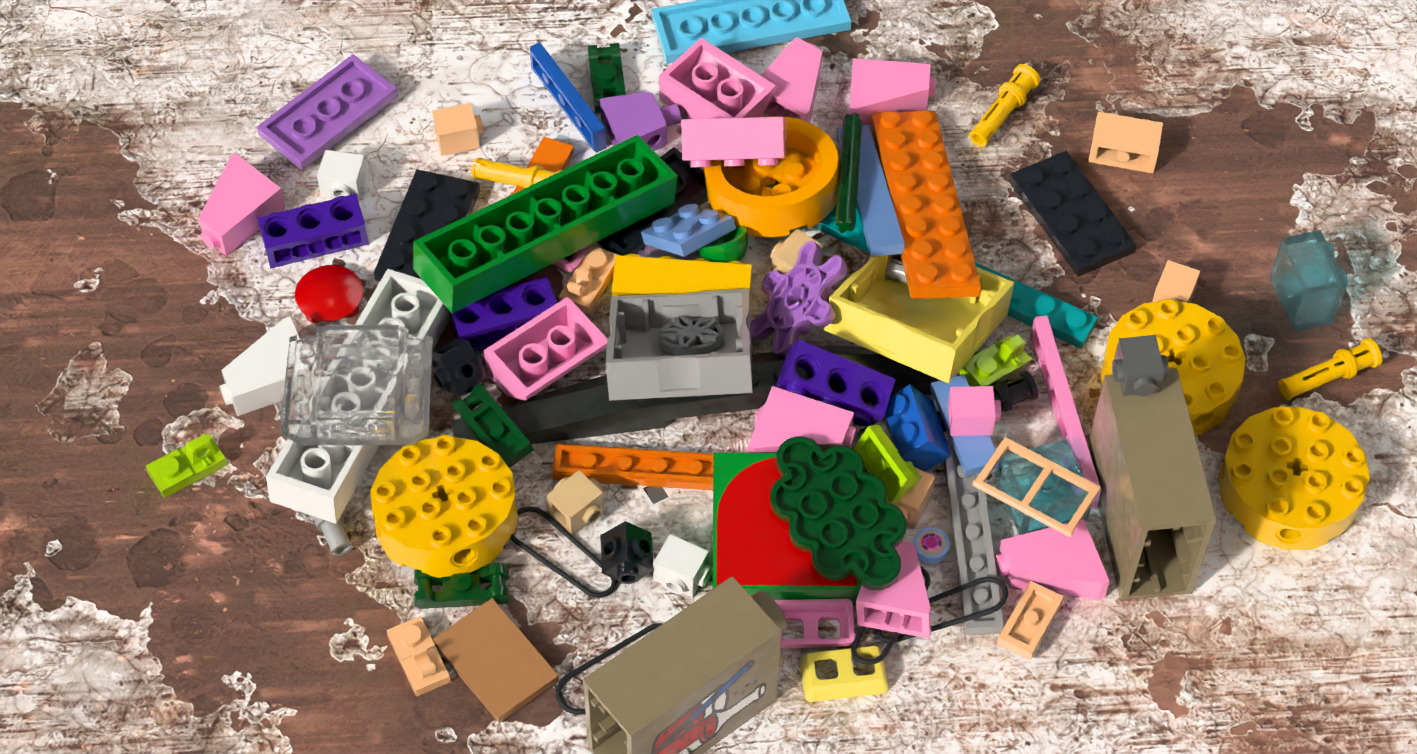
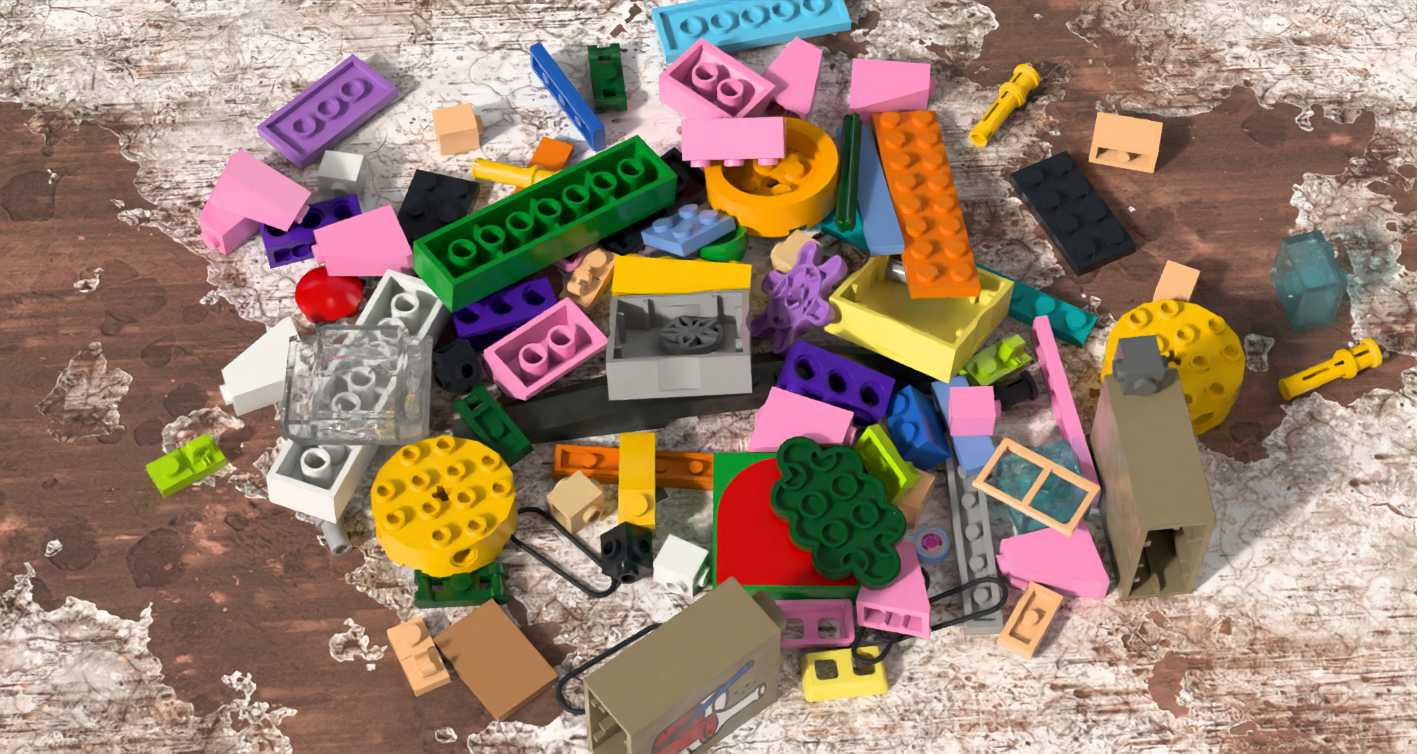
medium lavender torso [600,92,681,151] -> none
yellow brick [1218,406,1370,550] -> none
none -> bright pink slope [209,149,311,231]
none -> bright pink slope [311,204,417,276]
none -> yellow slope [618,433,656,537]

